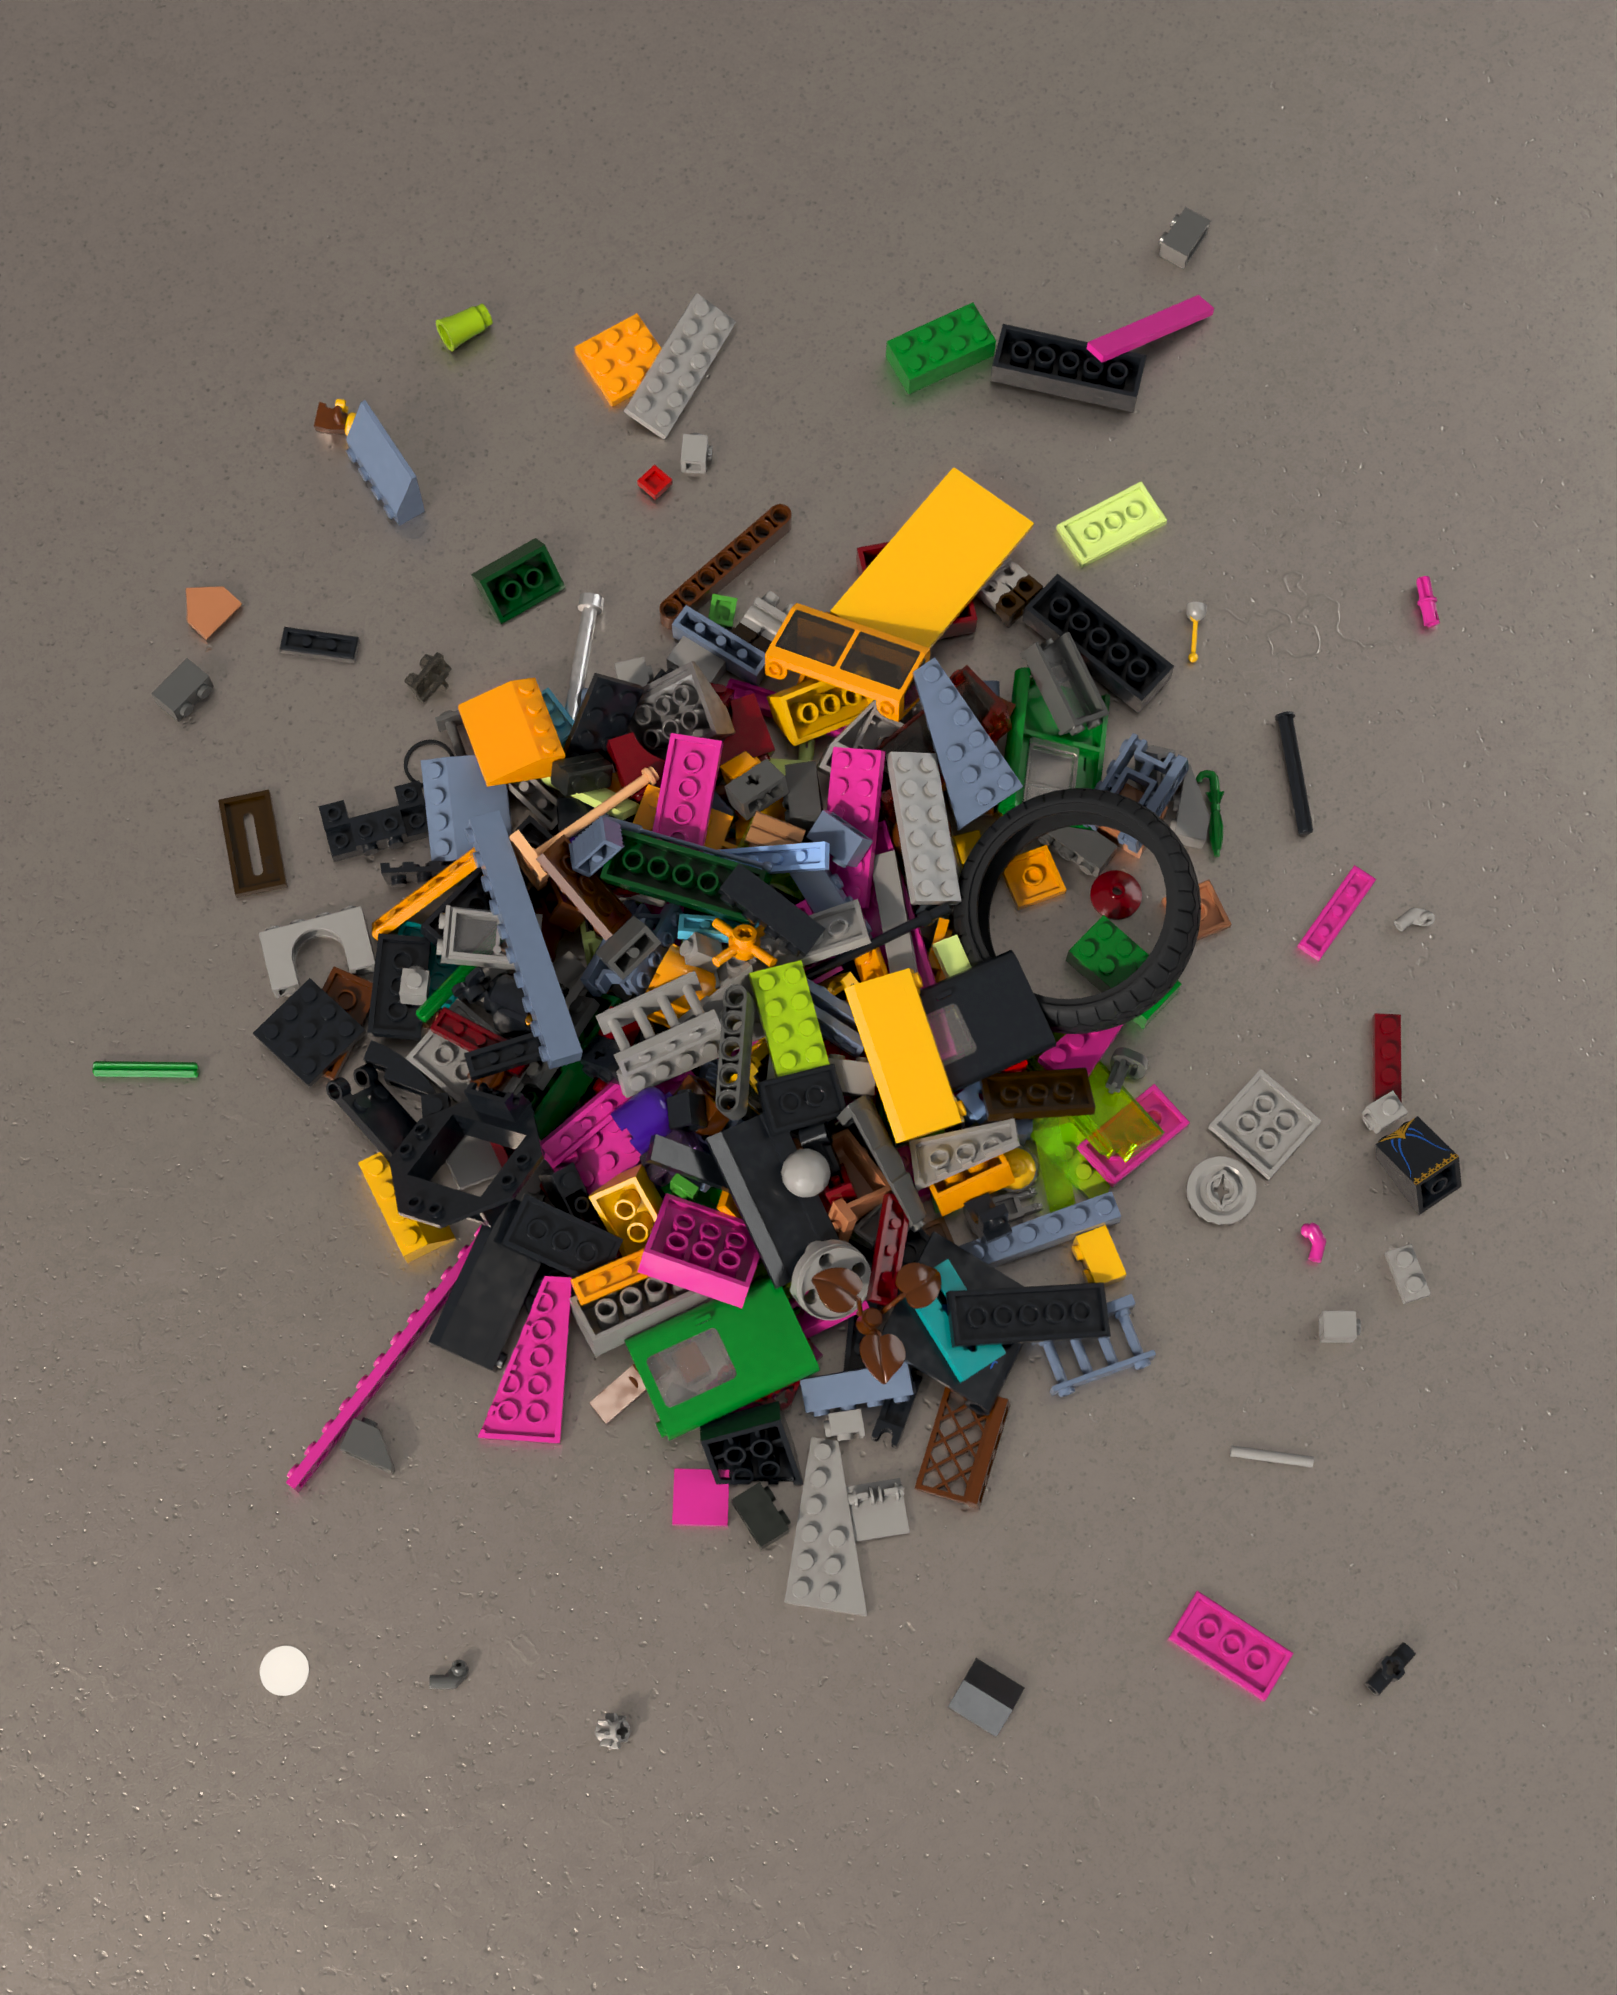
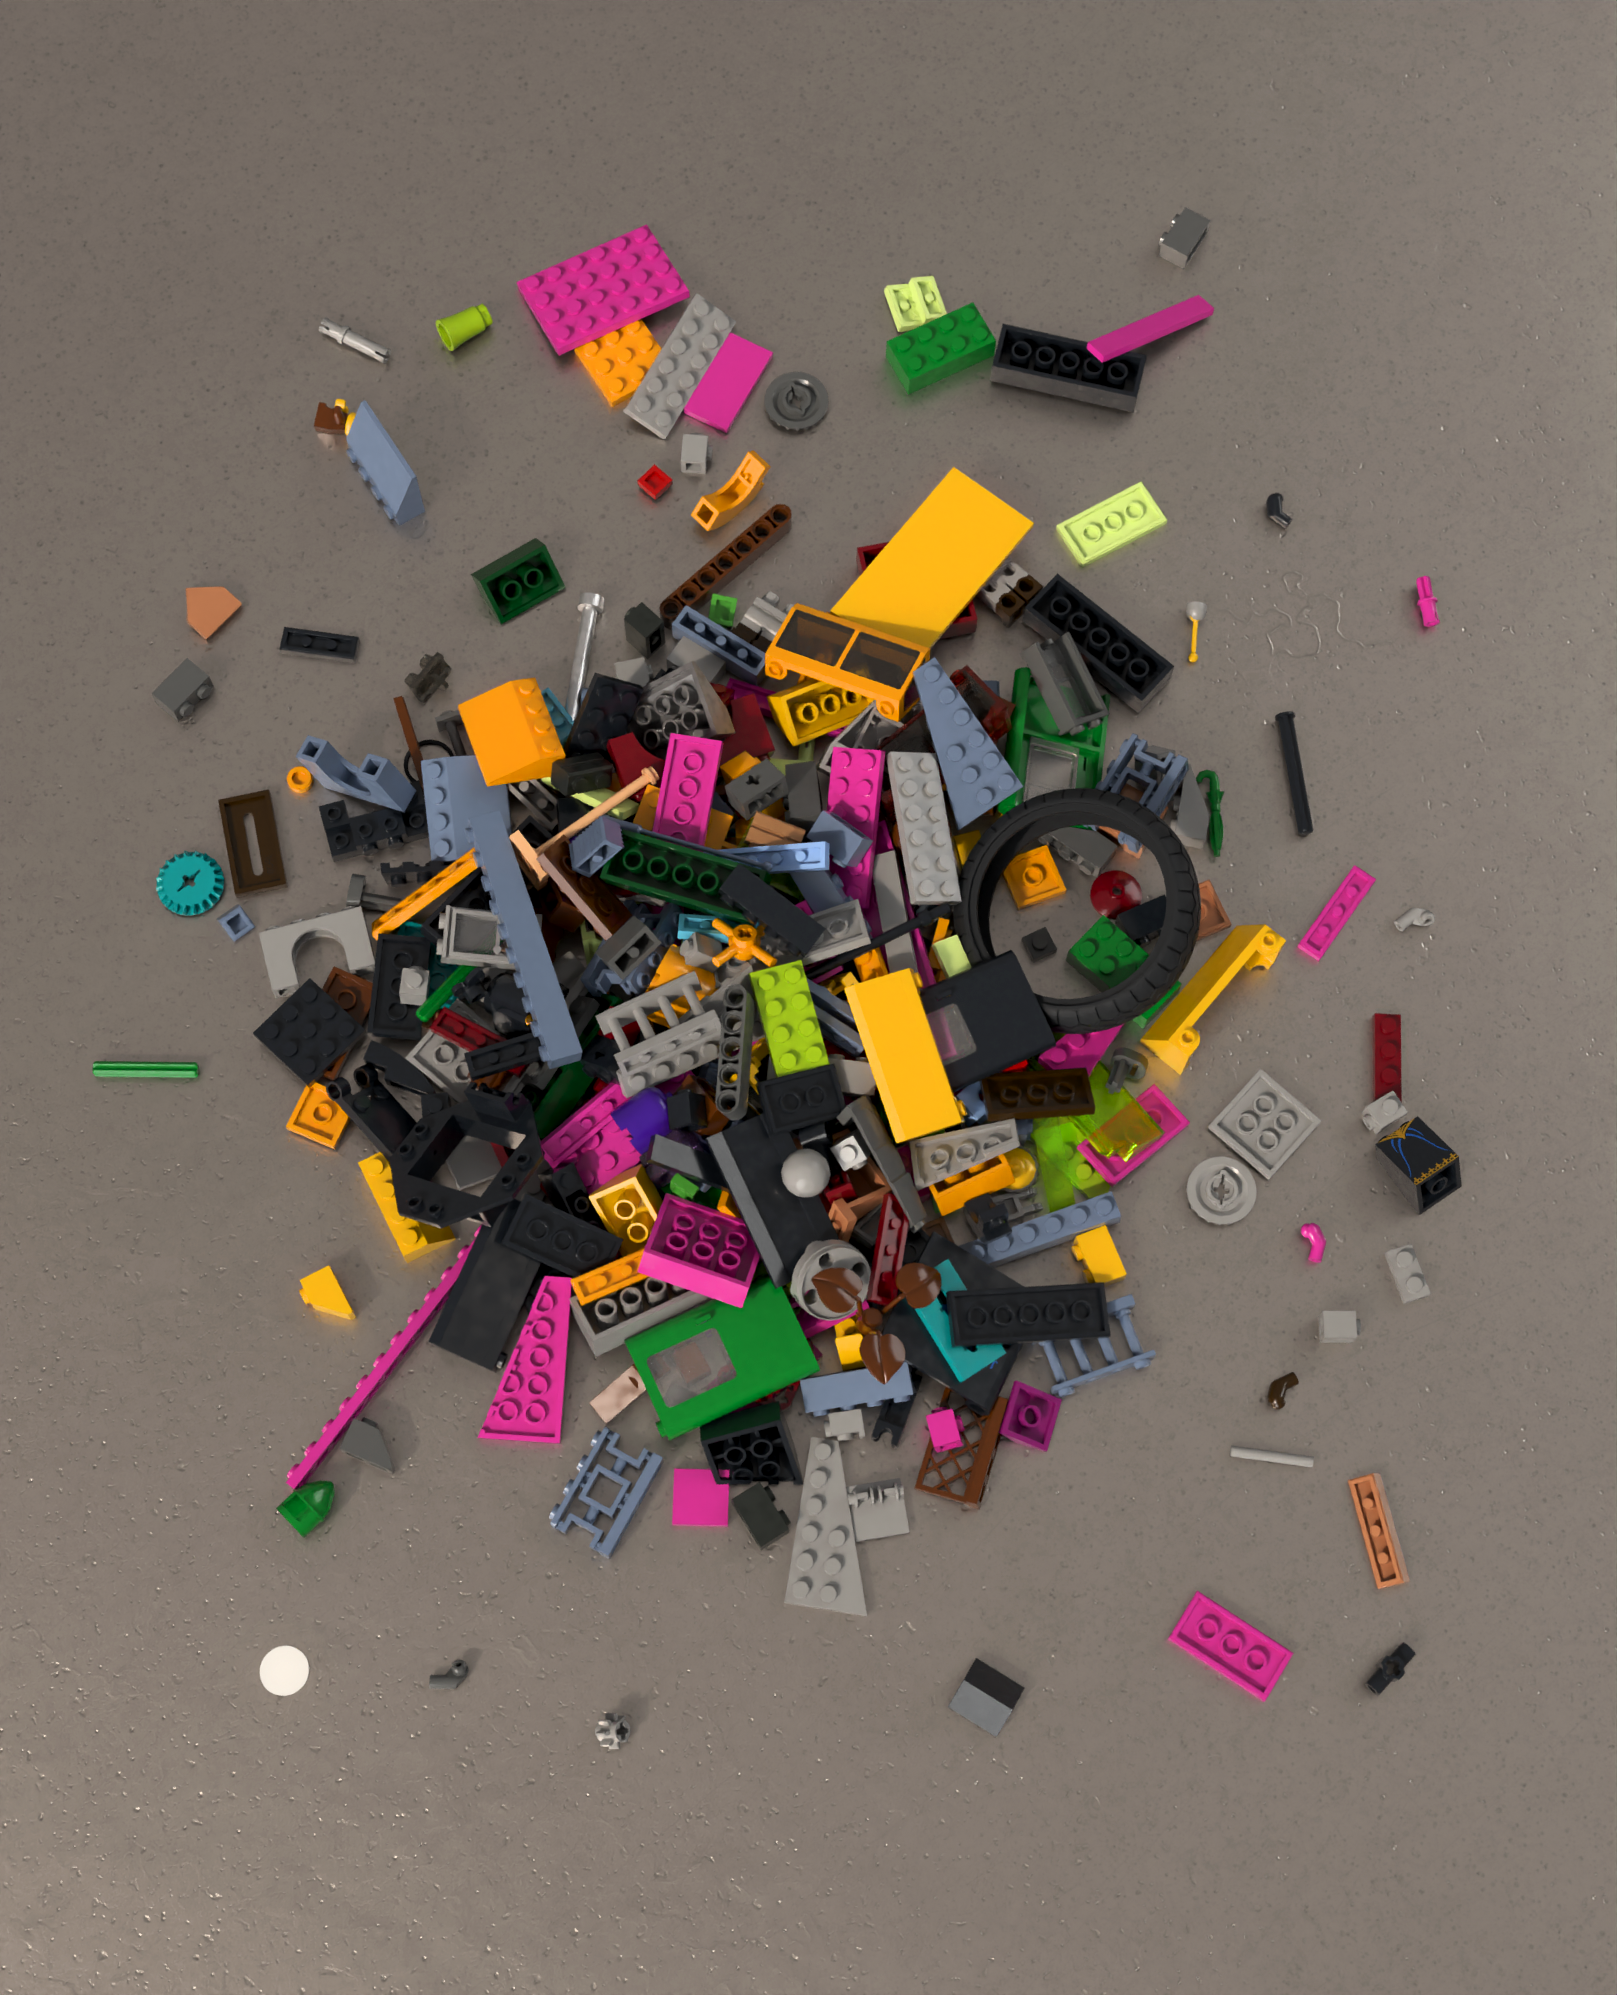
none -> teal gear [156,850,224,916]
none -> sand blue slope [217,904,255,941]
none -> green helmet [276,1480,335,1538]
none -> light orange plate [286,1083,351,1150]
none -> light orange tile [287,766,314,793]
none -> sand blue arch [296,735,416,812]
none -> yellow slope [299,1265,356,1320]
none -> light grey pin [319,318,391,364]
none -> dark grey piece [346,874,401,912]
none -> reddish brown tile [393,696,425,798]
none -> dark pink plate [517,224,690,356]
none -> sand blue fence [549,1426,664,1559]
none -> pearl dark grey brick [624,602,665,659]
none -> dark pink tile [684,332,773,434]
none -> light orange arch [691,450,771,531]
none -> dark grey gear [765,372,828,431]
none -> light grey brick [830,1128,871,1171]
none -> yellow slope [834,1315,866,1371]
none -> yellowish green slope [884,276,947,332]
none -> dark pink brick [926,1407,965,1453]
none -> magenta slope [999,1381,1062,1452]
none -> dark grey plate [1021,927,1057,963]
none -> black piece [1115,894,1166,948]
none -> yellow windscreen [1139,924,1287,1075]
none -> black arm [1266,493,1293,529]
none -> dark brown arm [1267,1372,1299,1410]
none -> nougat slope [1348,1473,1410,1589]

